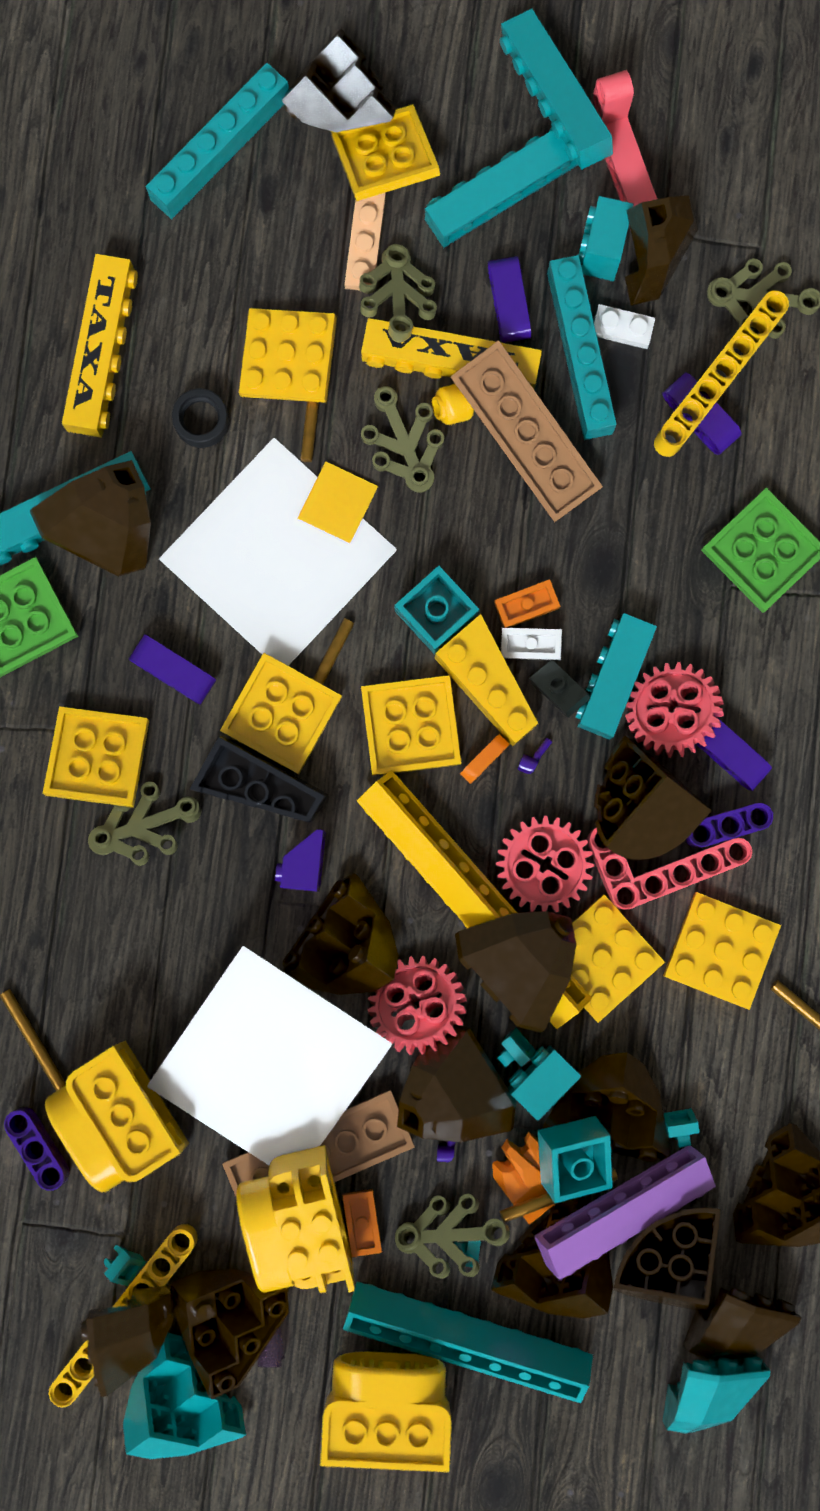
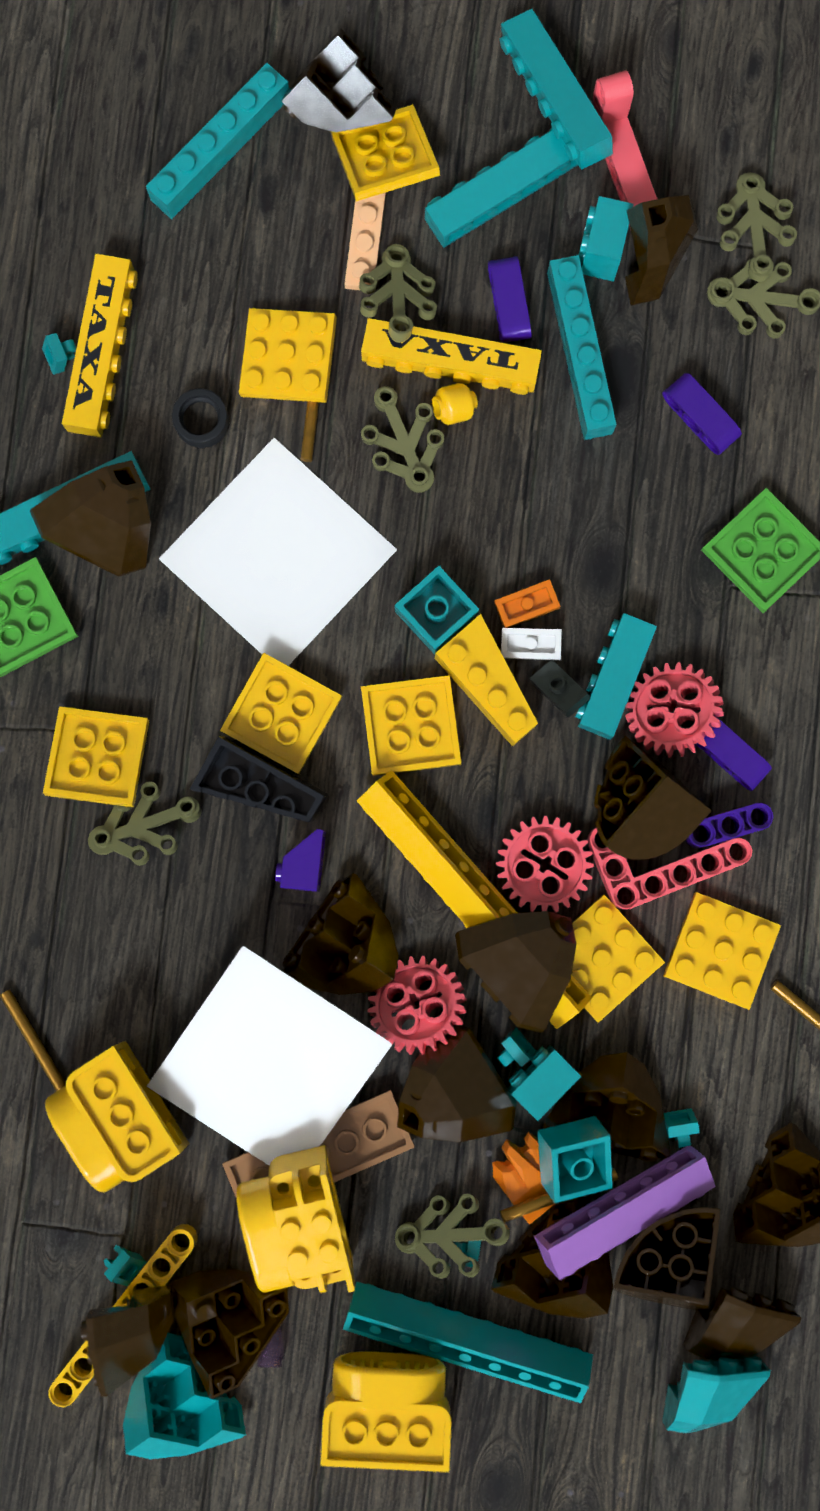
dark purple beam [4,1107,70,1191] -> none
dark purple beam [128,634,216,705] -> none
yellow sticker [298,462,378,543] -> none
pearl gold bar [313,618,355,685] -> none
orange plate [342,1189,382,1257] -> none
dark purple hand [437,1141,456,1163] -> none
medium nougat plate [450,340,603,522] -> none
orange beam [460,734,510,784] -> none
dark purple hand [518,738,552,774] -> none
white plate [594,304,655,349] -> none
yellow beam [654,290,789,457] -> none
none -> teal tile [42,333,77,375]
none -> olive plant [716,172,797,282]

